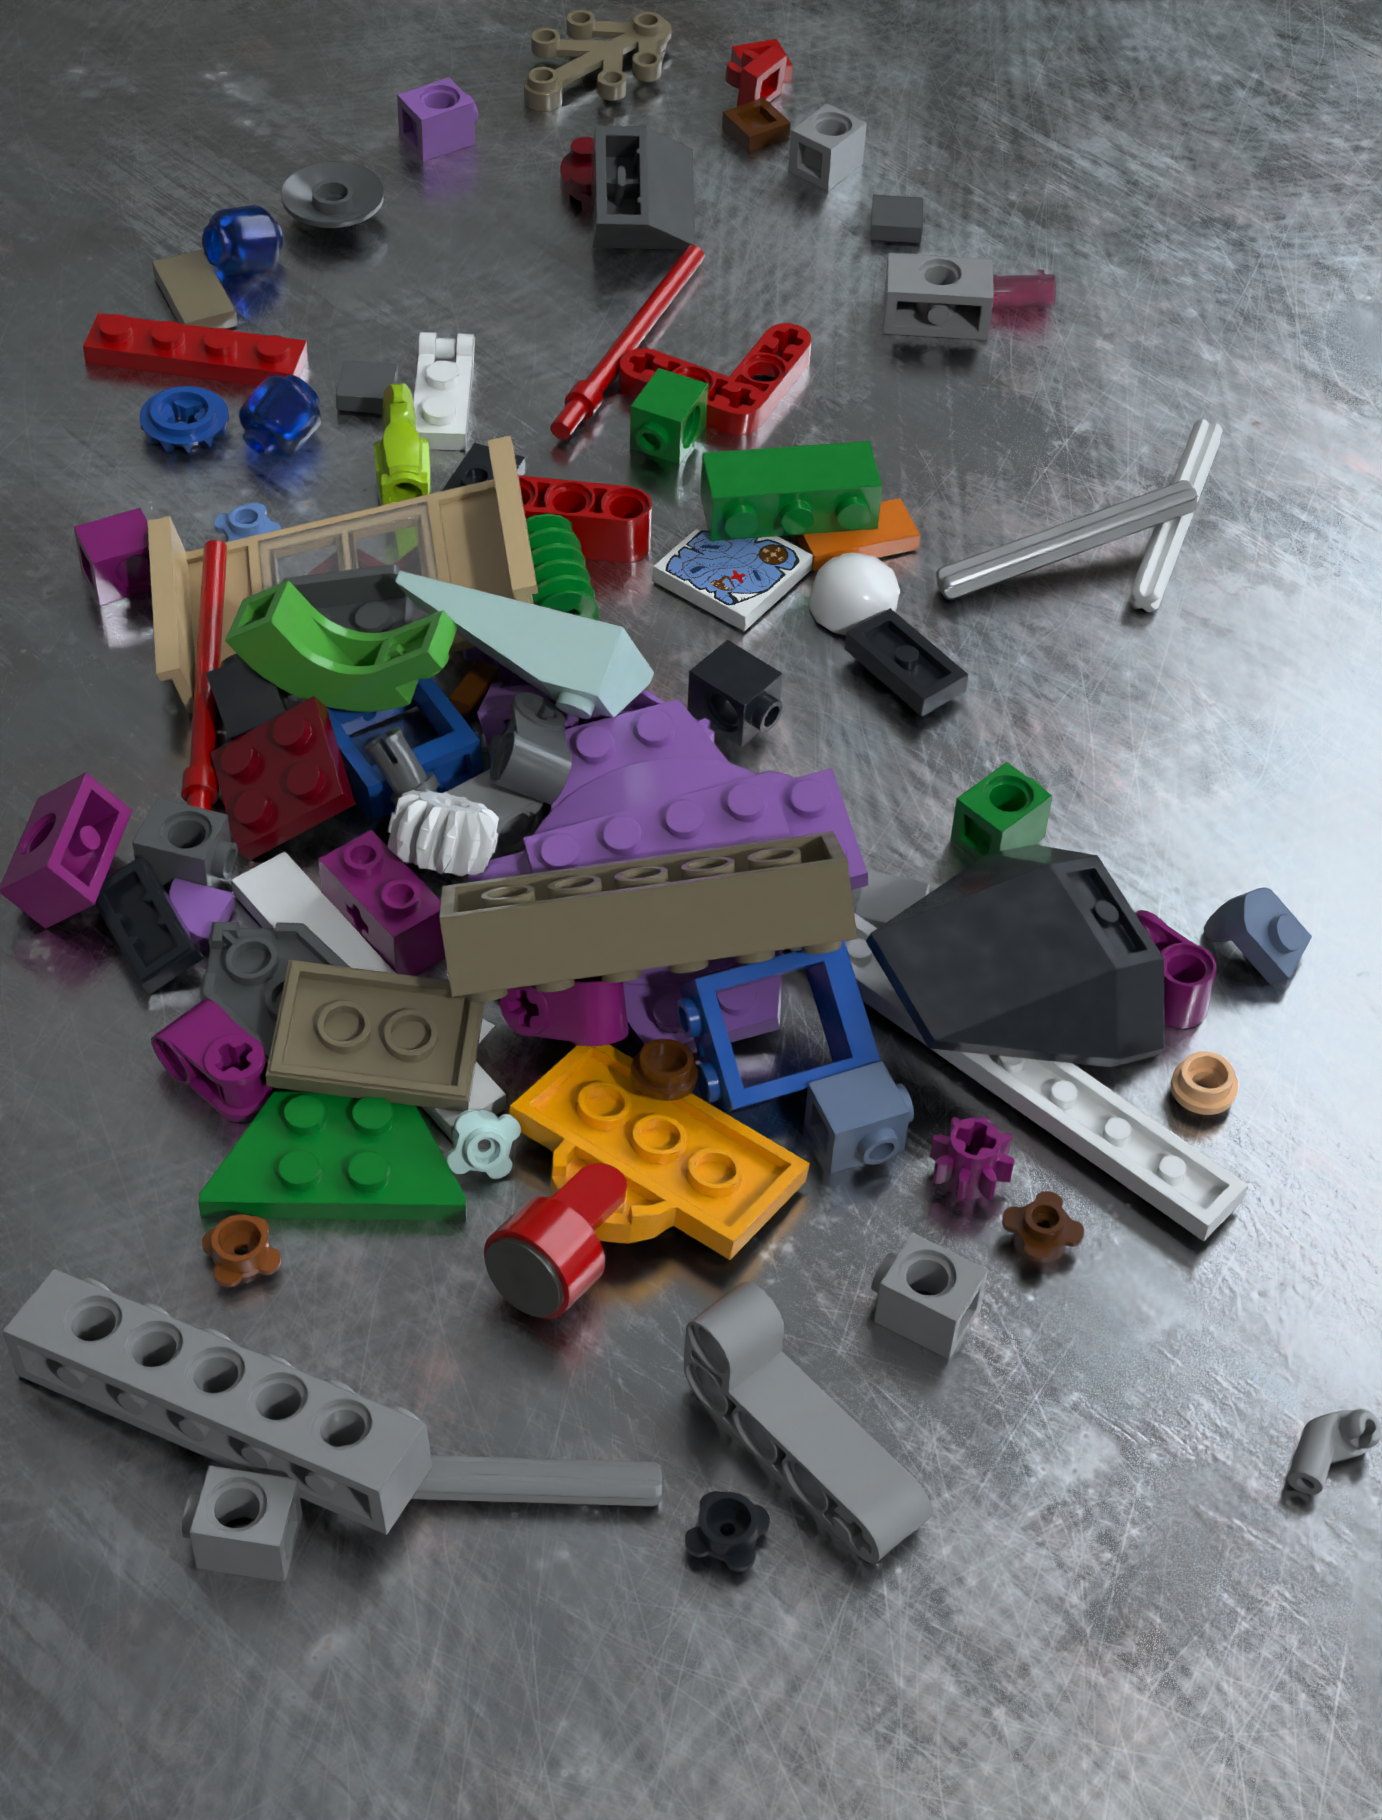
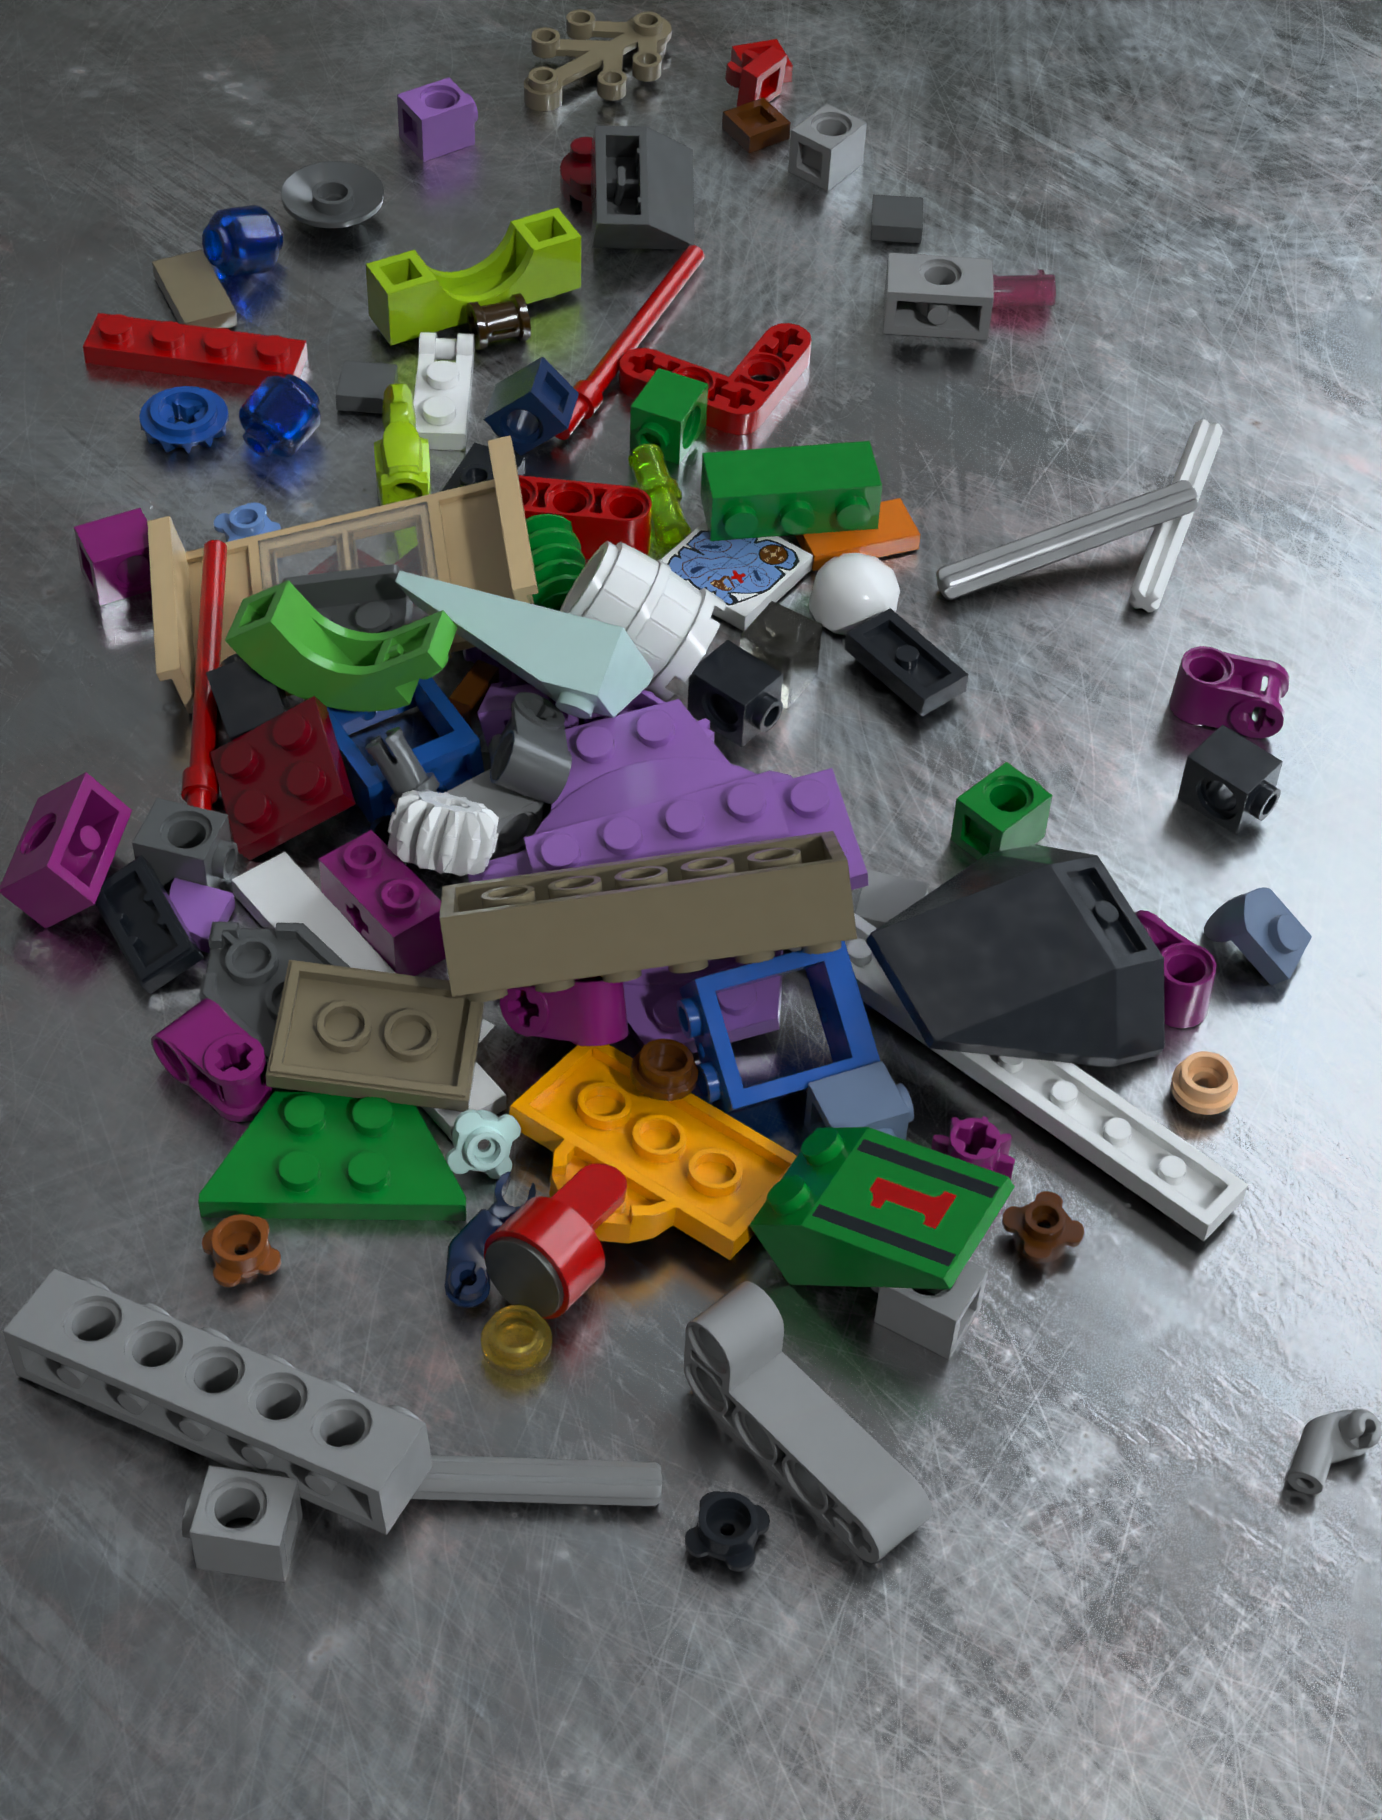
none -> lime arch [366,207,581,346]
none -> dark blue arm [445,1172,536,1309]
none -> dark brown bush [466,293,531,350]
none -> clear yellow plate [481,1305,552,1375]
none -> dark blue brick [483,356,579,456]
none -> white piece [560,541,726,701]
none -> clear neon green pin [628,444,691,549]
none -> clear smoke brick [740,601,823,710]
none -> green slope [750,1127,1015,1289]
none -> magenta piece [1169,646,1290,739]
none -> black brick [1178,725,1283,835]

